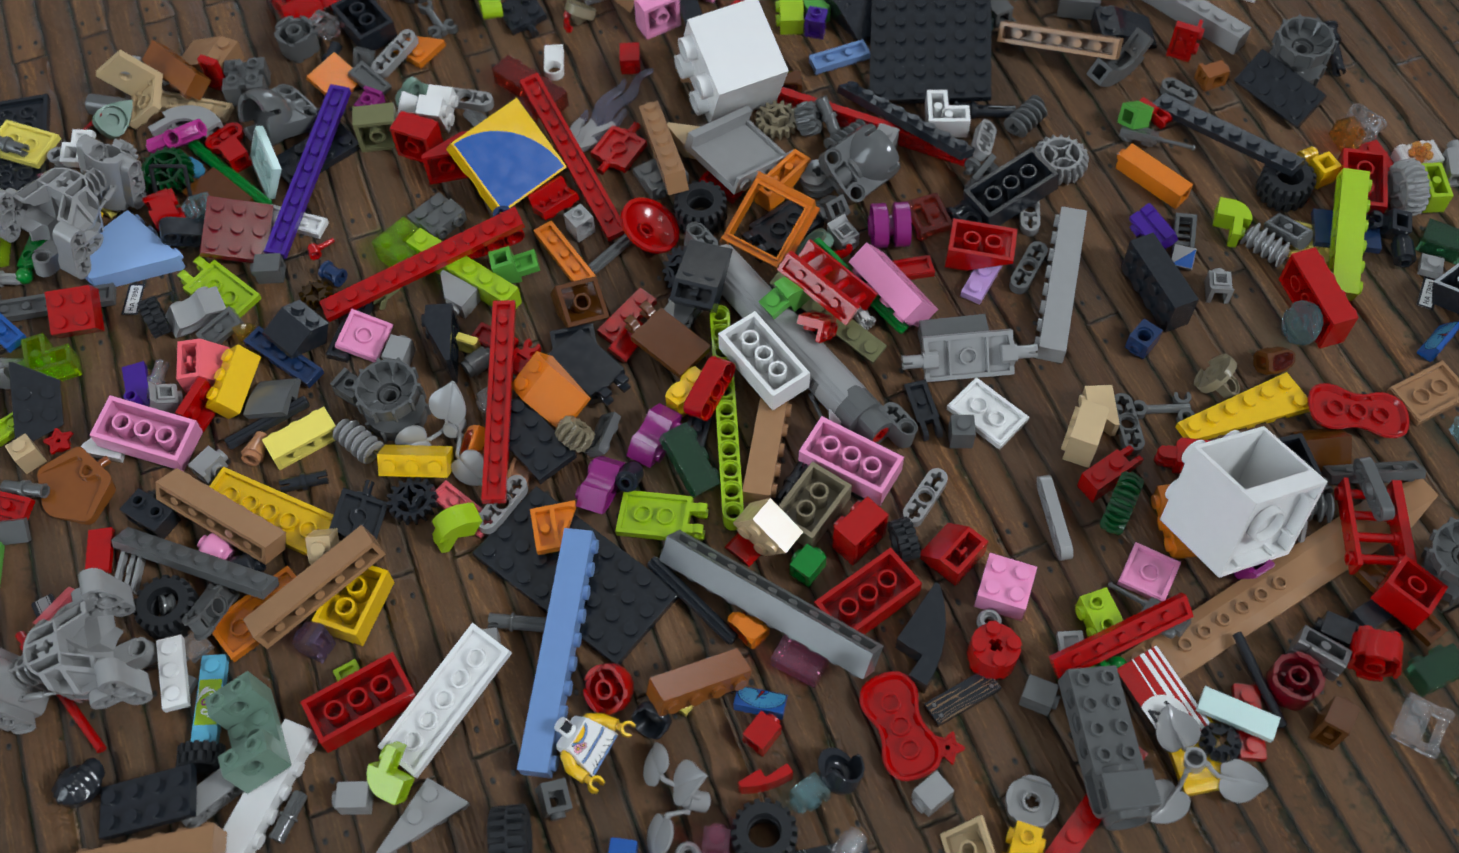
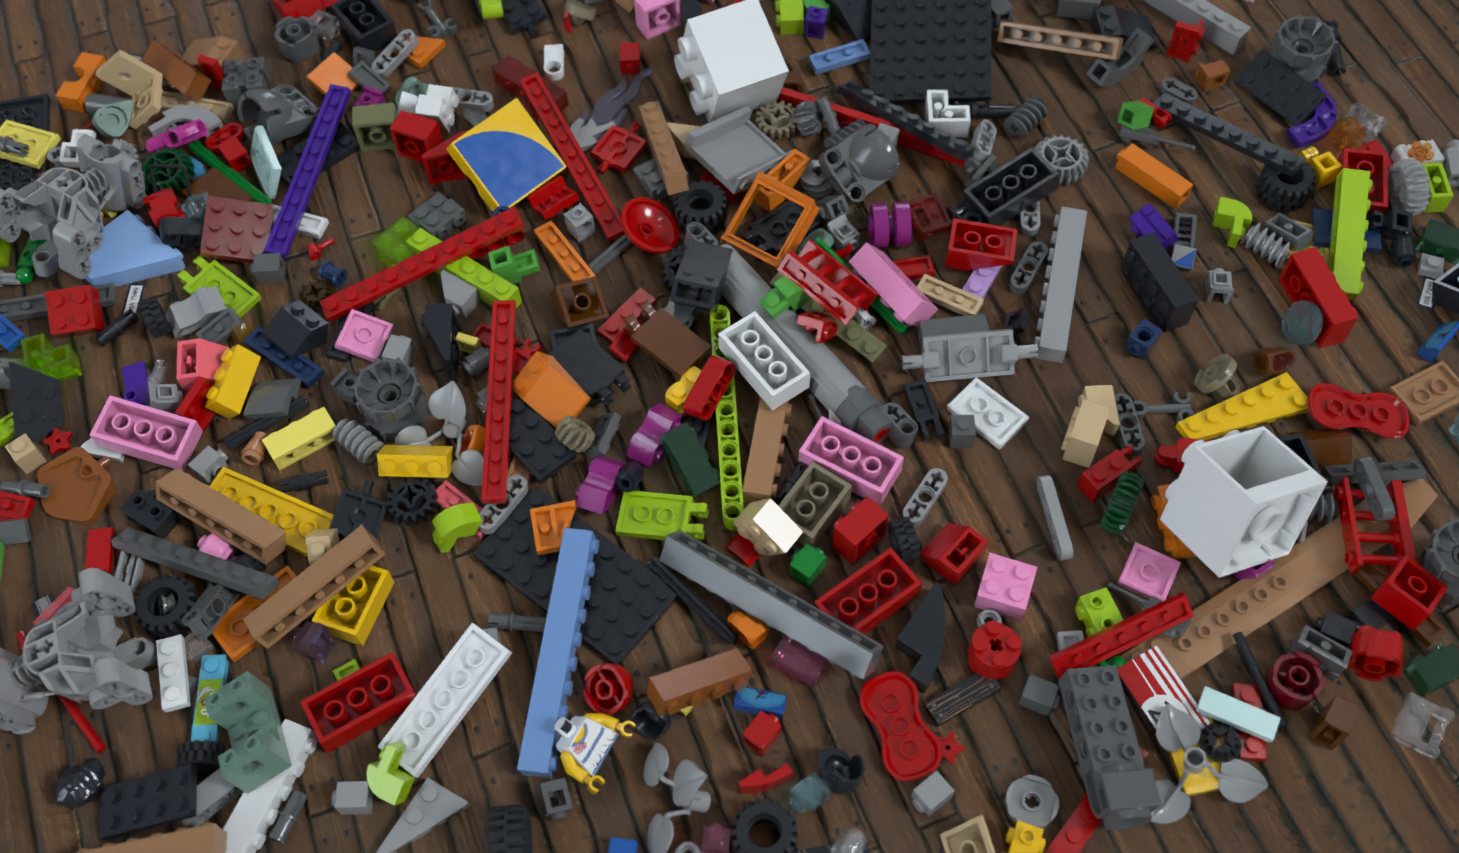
none -> orange arch [55,52,106,113]
none -> black pin [94,309,139,347]
none -> tan plate [917,274,984,316]
none -> black plate [1004,308,1030,335]
none -> dark purple plate [1287,81,1337,148]

